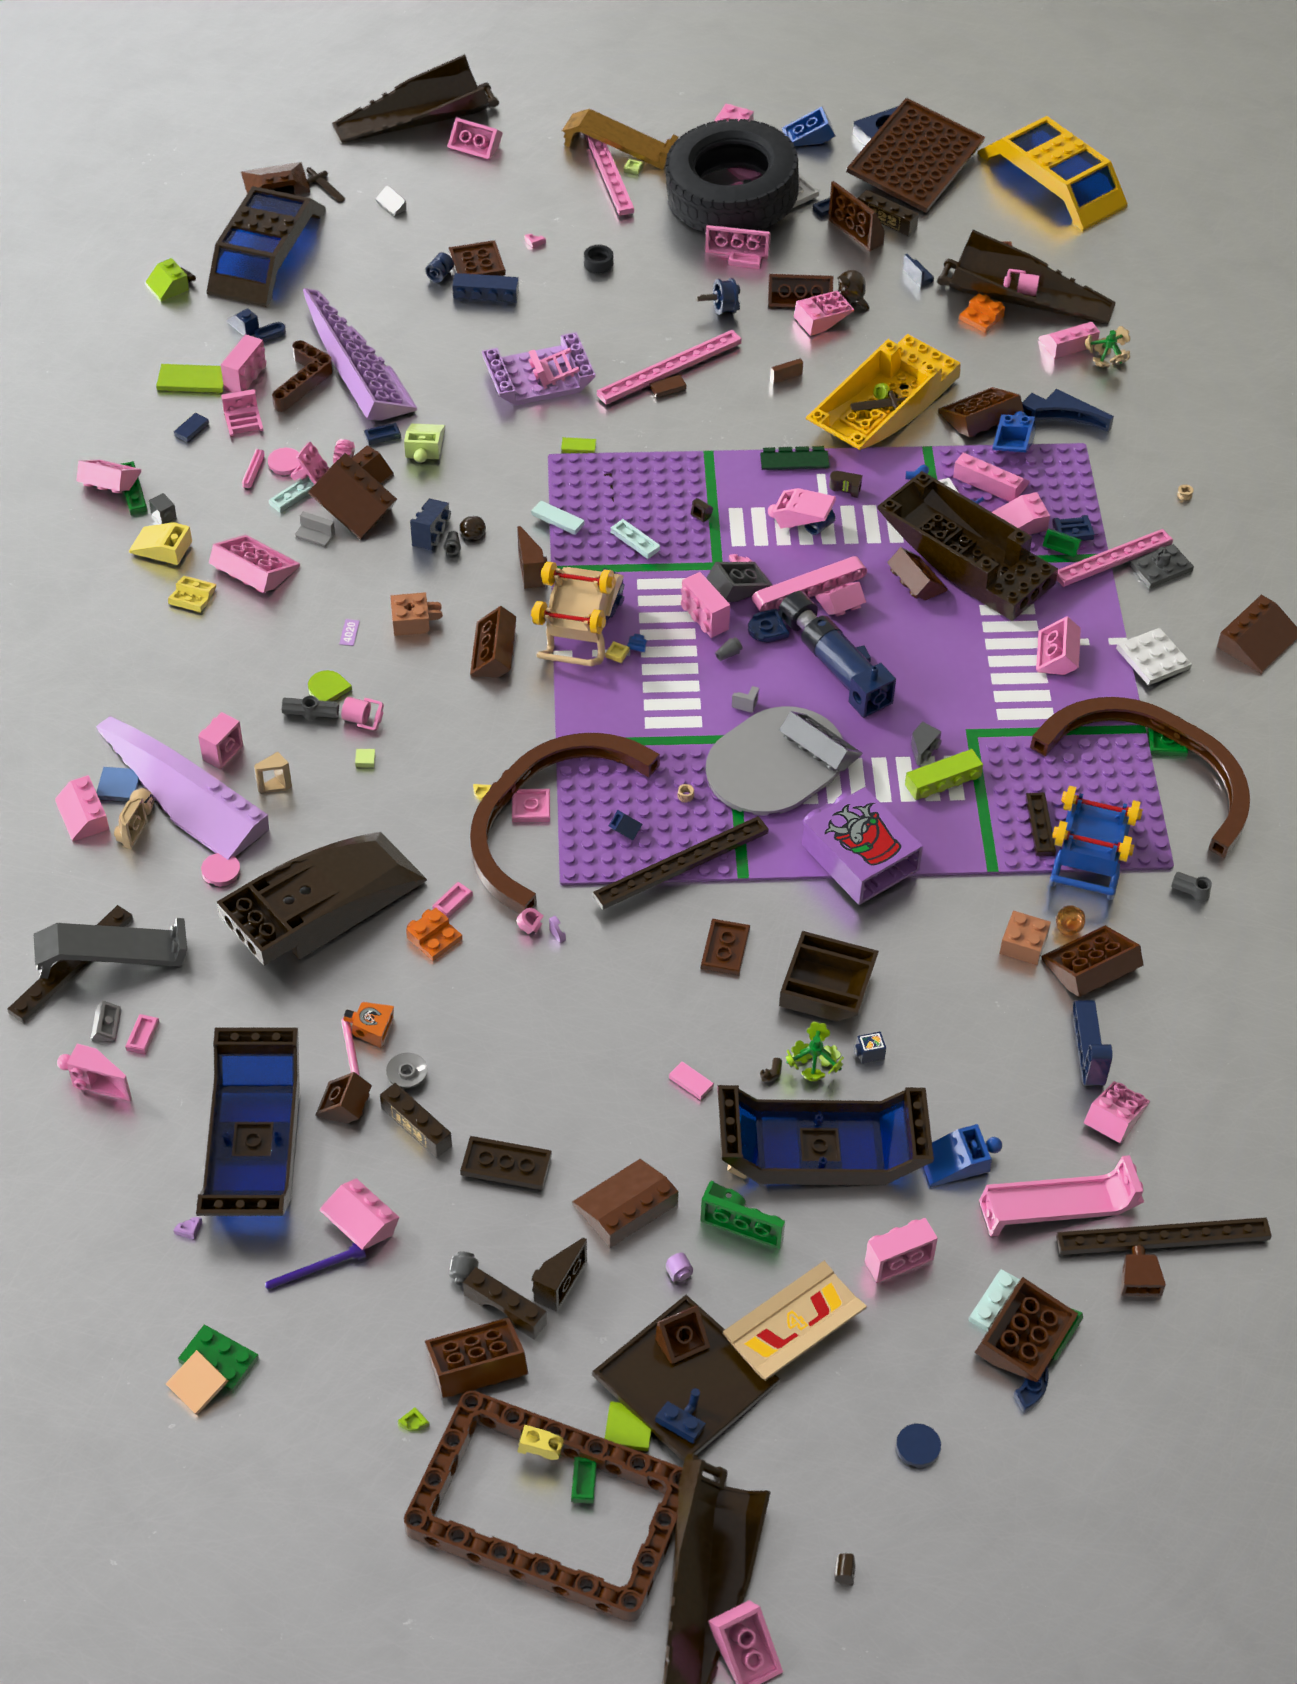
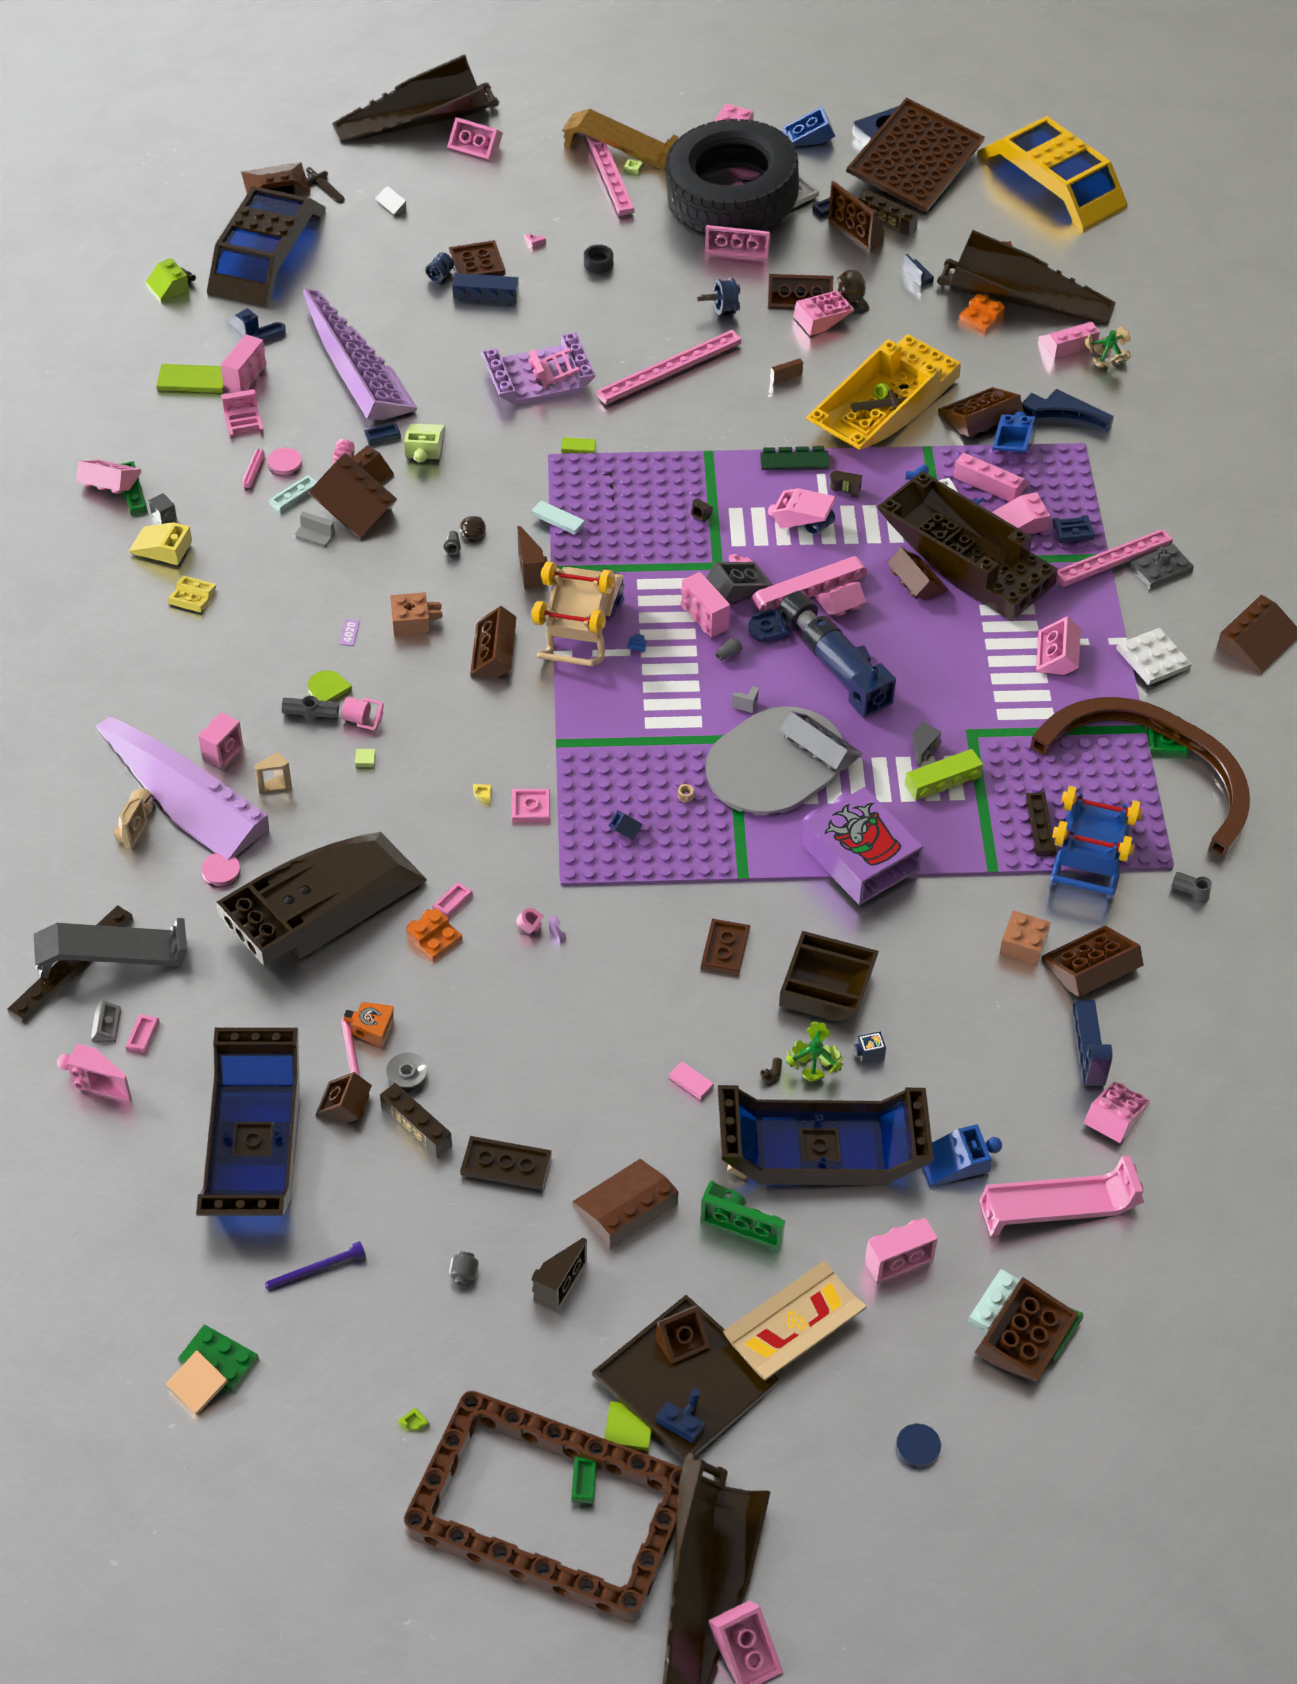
bright pink slope [55,775,109,842] -> none
medium blue tile [96,767,139,802] -> none
lavender tile [173,1217,202,1239] -> none
dark blue tile [174,412,209,442] -> none
bright pink slope [209,535,300,593] -> none
reddish brown beam [272,340,333,412] -> none
bright pink bracket [291,442,329,485] -> none
bright pink slope [320,1178,399,1250] -> none
dark blue wedge [410,498,451,550] -> none
reddish brown slope [425,1317,529,1398] -> none
dark brown arch [463,1267,547,1339] -> none
reddish brown arch [470,733,660,914] -> none
light yellow leg [517,1425,564,1460] -> none
dark brown plate [593,816,769,910] -> none
light yellow tile [605,641,630,663] -> none
light aqua plate [611,519,660,559] -> none
reddish brown tile [650,375,687,398] -> none
lavender plate [666,1253,693,1282] -> none
bright pink tile [728,251,762,269] -> none
dark brown brick [834,1553,856,1585] -> none
bright pink piece [1003,269,1039,296] -> none
dark blue tile [1013,1367,1049,1413] -> none
green tile [1042,529,1082,558] -> none
clear orange hair [1056,905,1085,936] -> none
dark brown plate [1056,1217,1272,1255] -> none
reddish brown torso [1121,1245,1166,1296] -> none
tan bush [1177,484,1194,501] -> none

